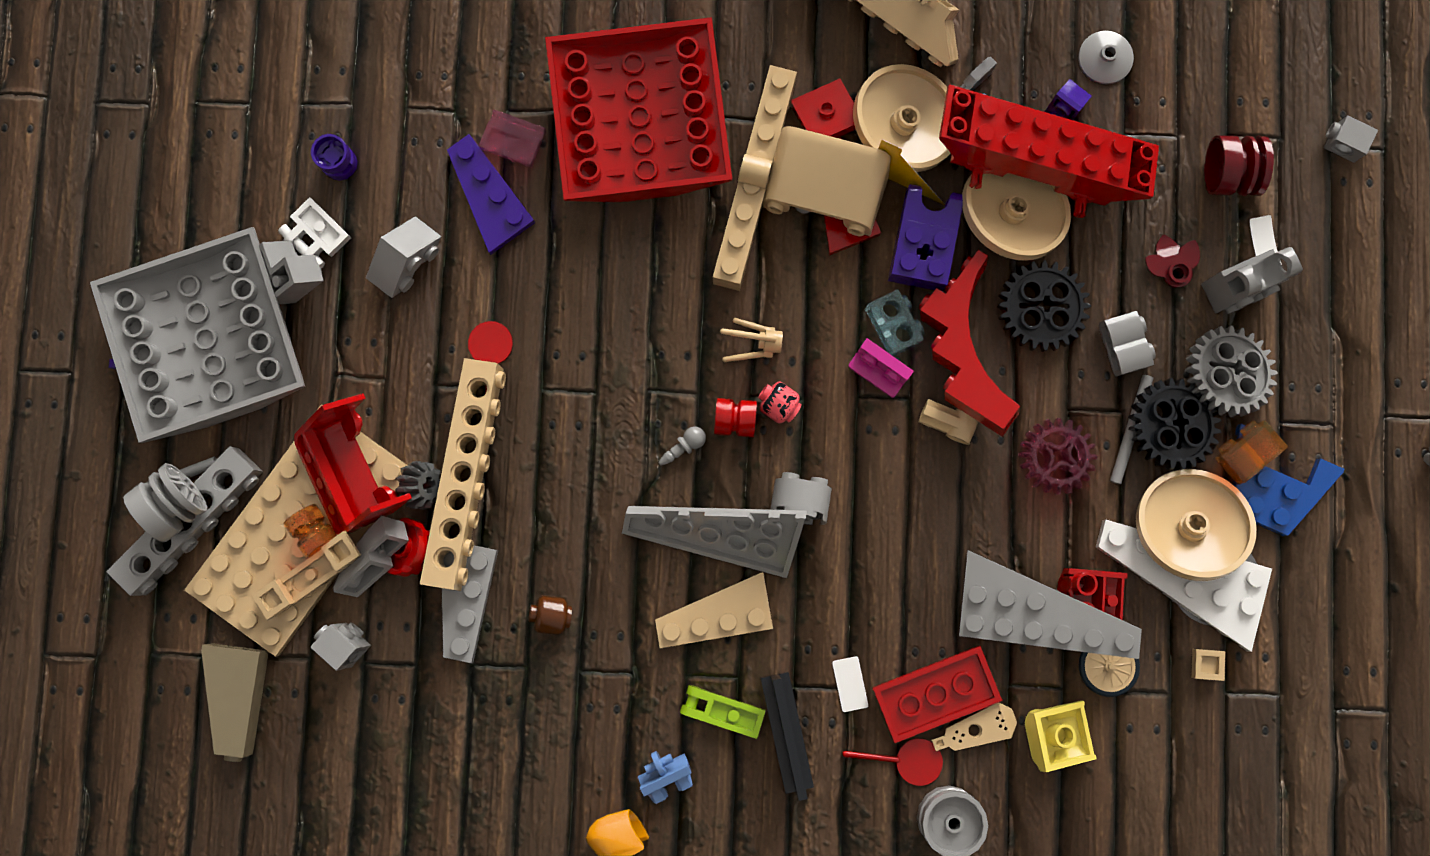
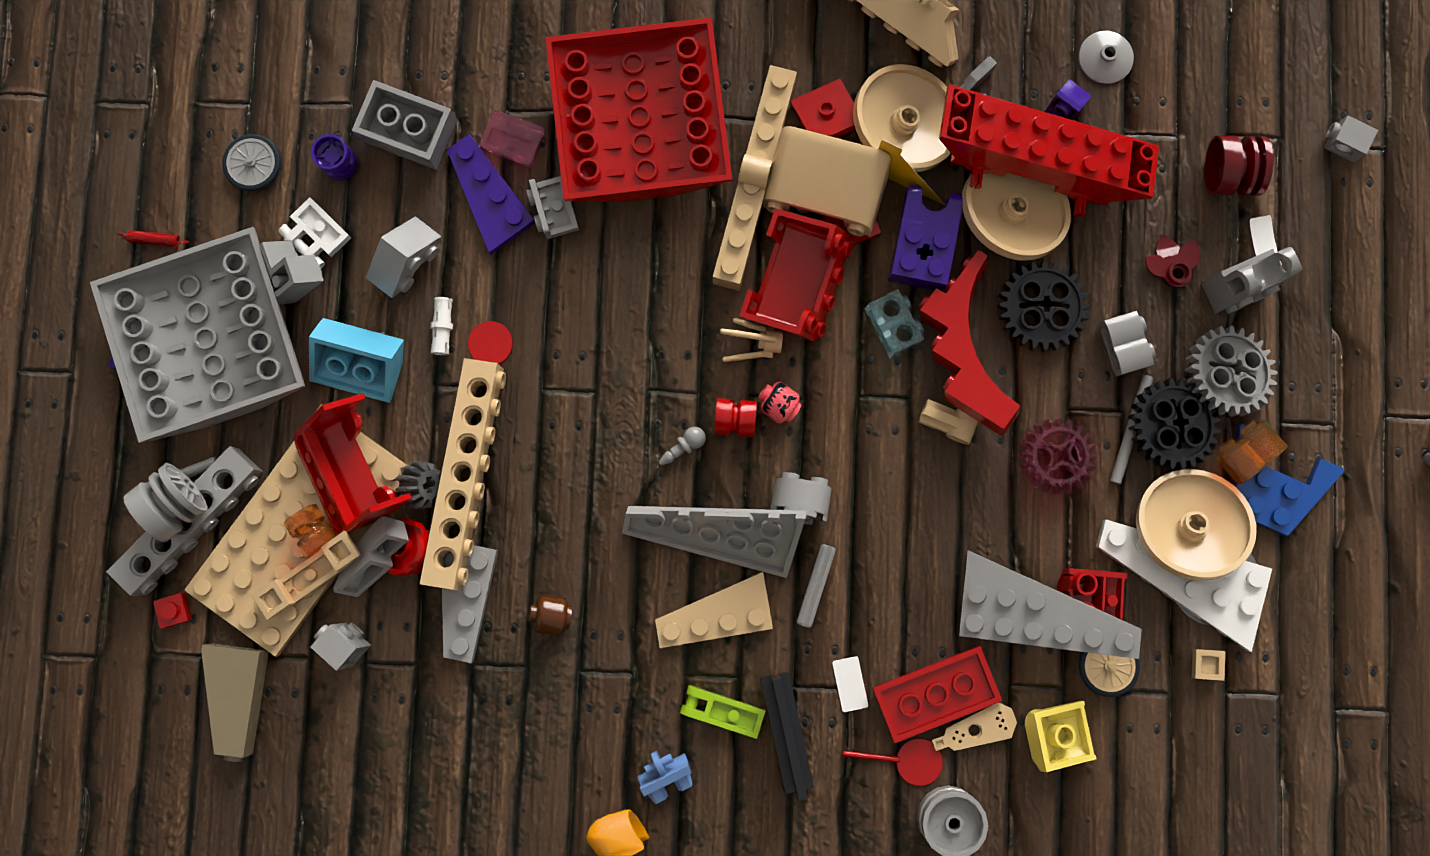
dark pink bracket [848,338,914,398] -> none
none -> red piece [117,230,189,247]
none -> red plate [153,593,192,629]
none -> light grey wheel [222,134,281,191]
none -> medium azure slope [309,318,404,403]
none -> light grey brick [352,80,457,170]
none -> white pin [430,297,453,355]
none -> light grey bracket [526,176,579,239]
none -> red windscreen [739,208,853,342]
none -> light grey axle [797,544,836,628]

